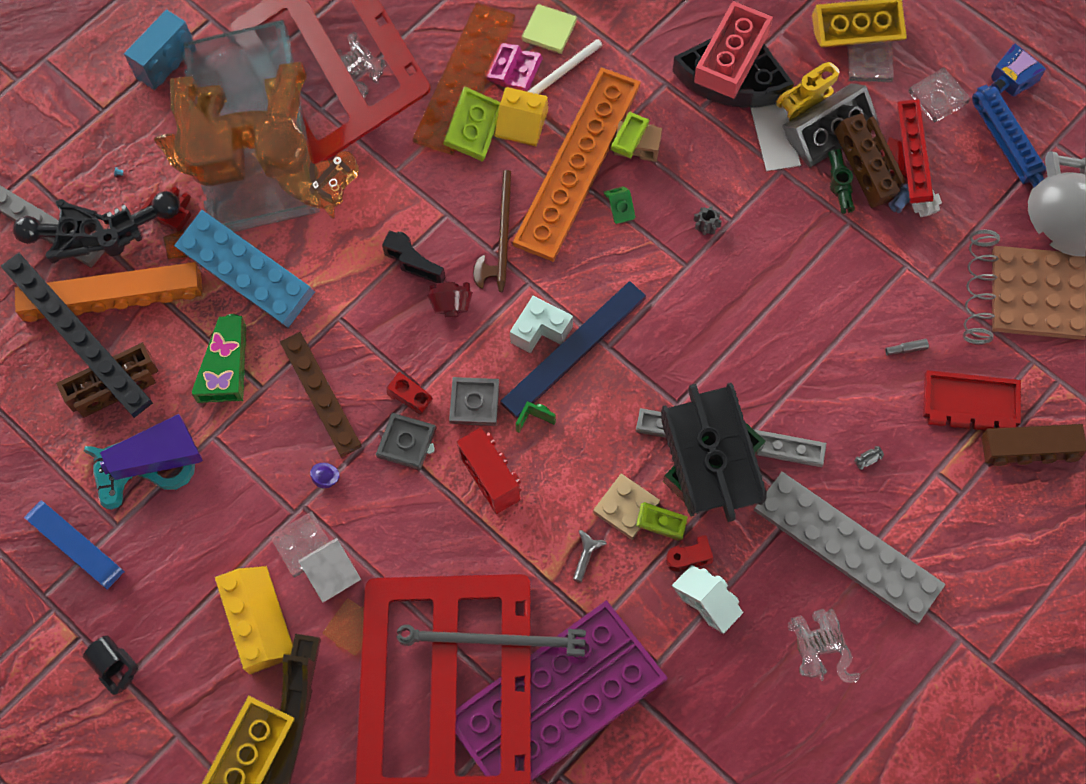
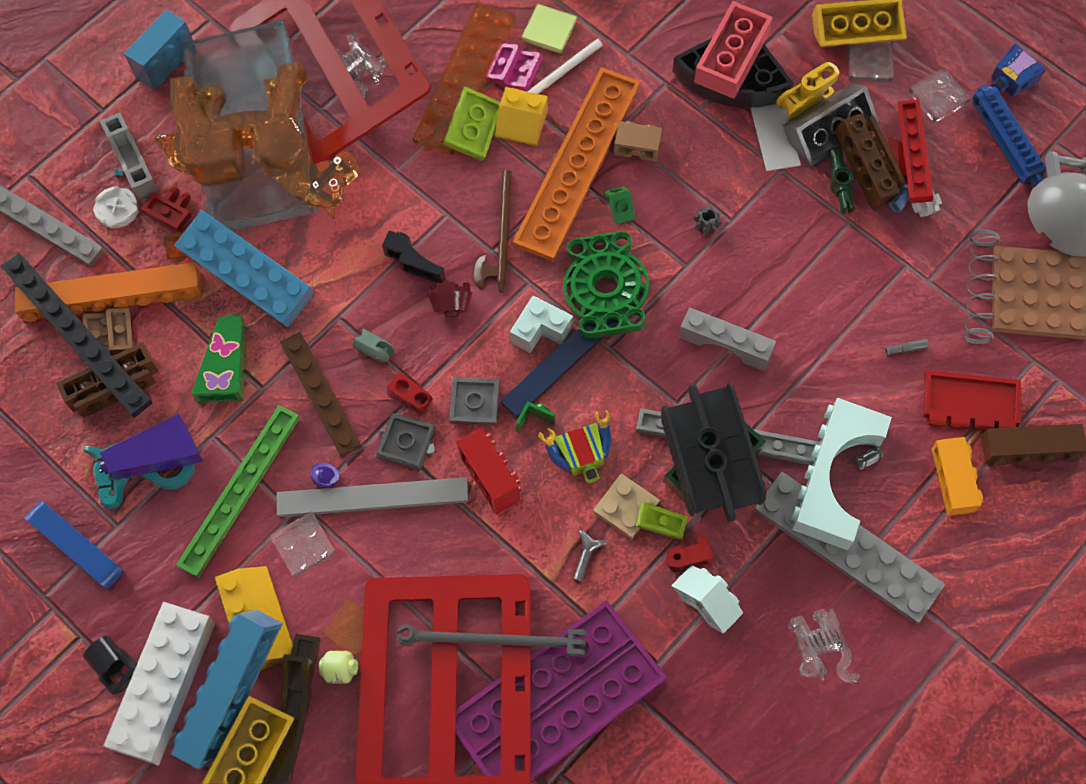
black piece [13,191,181,263] -> none
flat silver piece [298,538,361,602] -> none
lime tile [611,112,649,158] -> none
none -> medium nougat slope [82,308,133,356]
none -> white tile [93,187,139,228]
none -> light grey arch [100,112,159,201]
none -> white brick [104,602,215,766]
none -> dark azure brick [172,610,283,769]
none -> bright green plate [176,405,300,579]
none -> light grey tile [277,477,469,517]
none -> yellowish green head [319,651,358,684]
none -> sand green piece [352,329,394,363]
none -> torso [539,410,612,484]
none -> green piece [563,231,649,339]
none -> light grey arch [679,307,776,372]
none -> light aqua arch [791,398,892,551]
none -> light orange brick [931,437,983,516]

